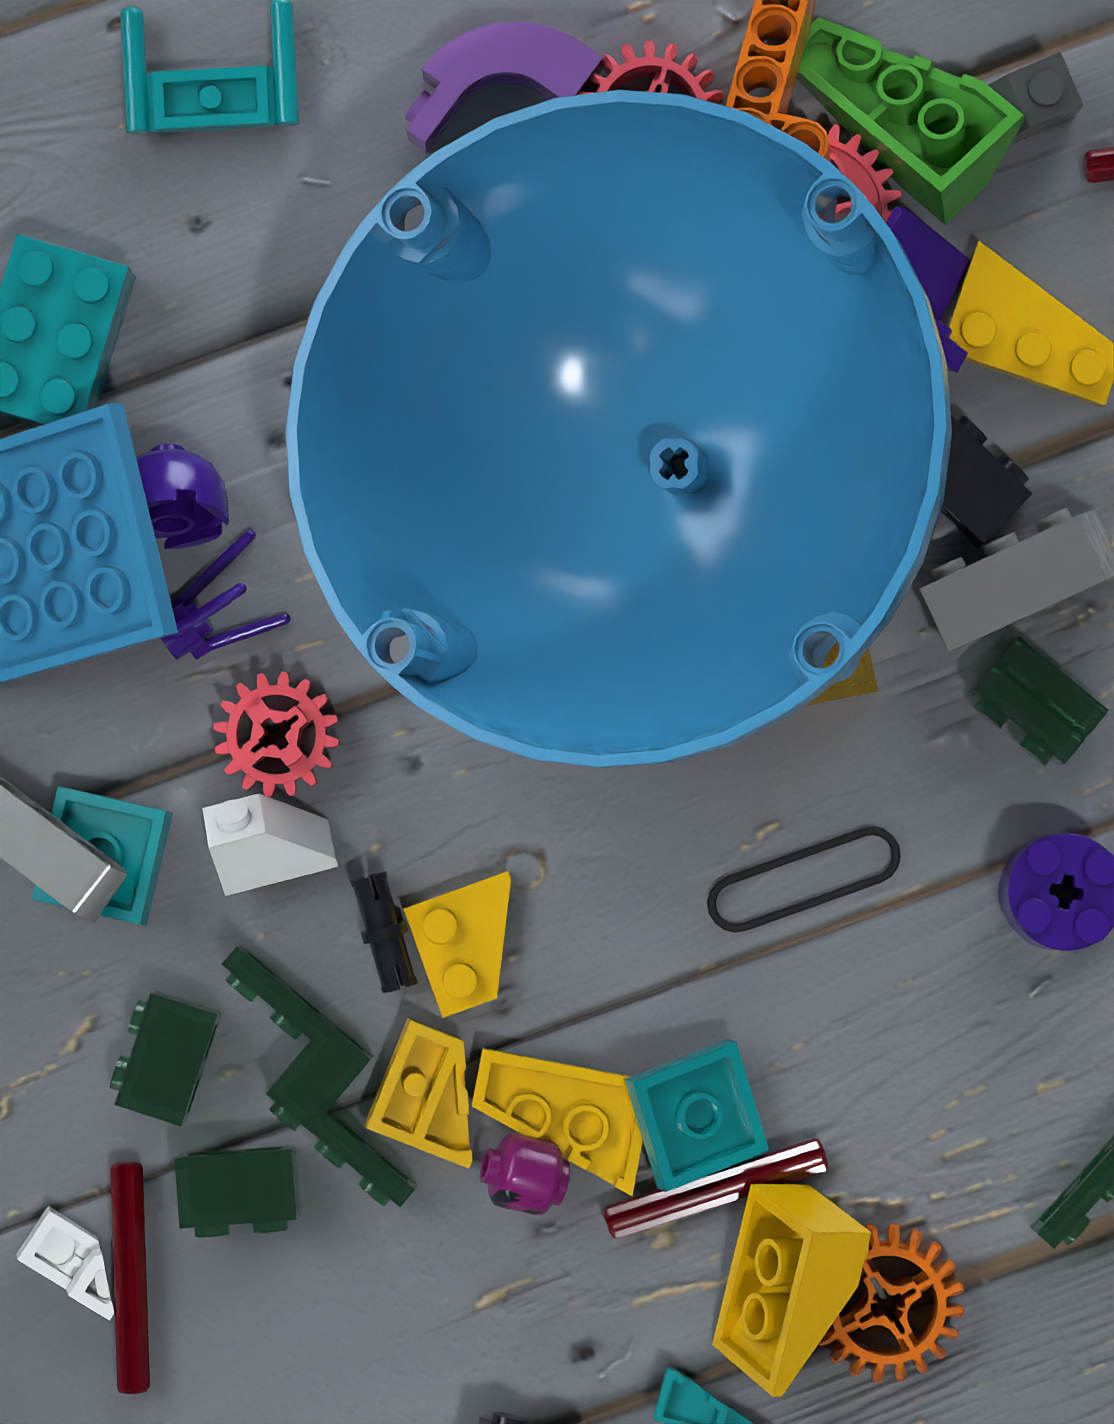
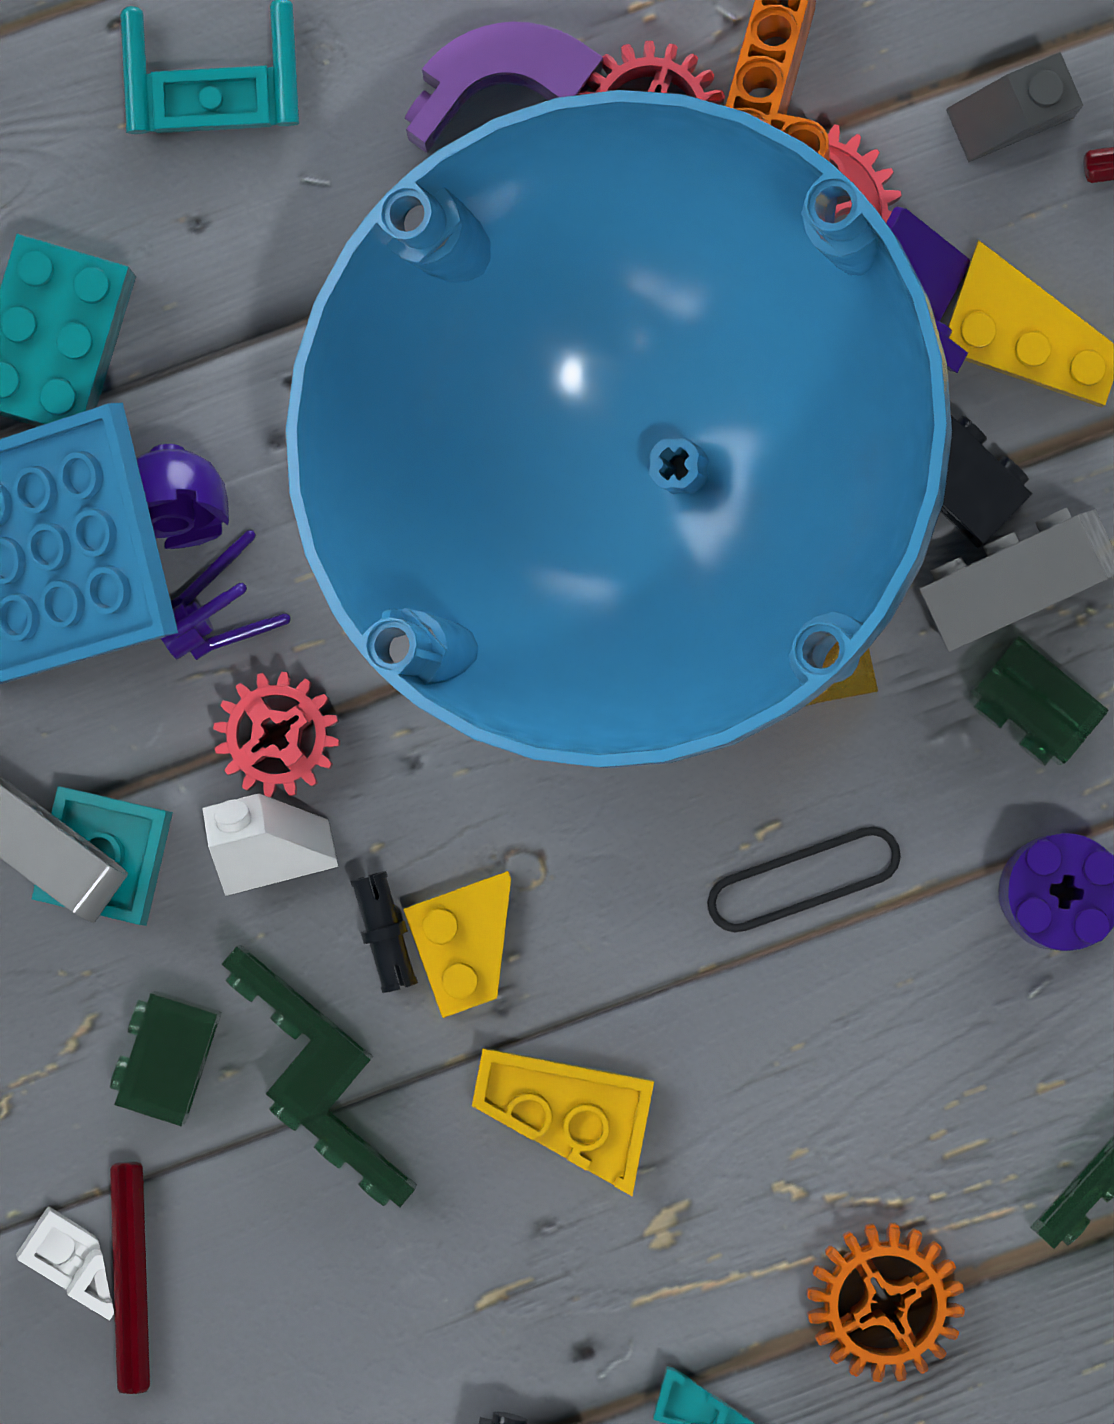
clear green brick [174,1145,300,1238] -> none
yellow wing [364,1018,473,1169] -> none
magenta head [480,1134,570,1215] -> none
dark red axle [604,1138,828,1239] -> none
teal plate [624,1039,769,1192] -> none
yellow slope [712,1184,871,1397] -> none
bright green wedge [796,17,1024,225] -> none

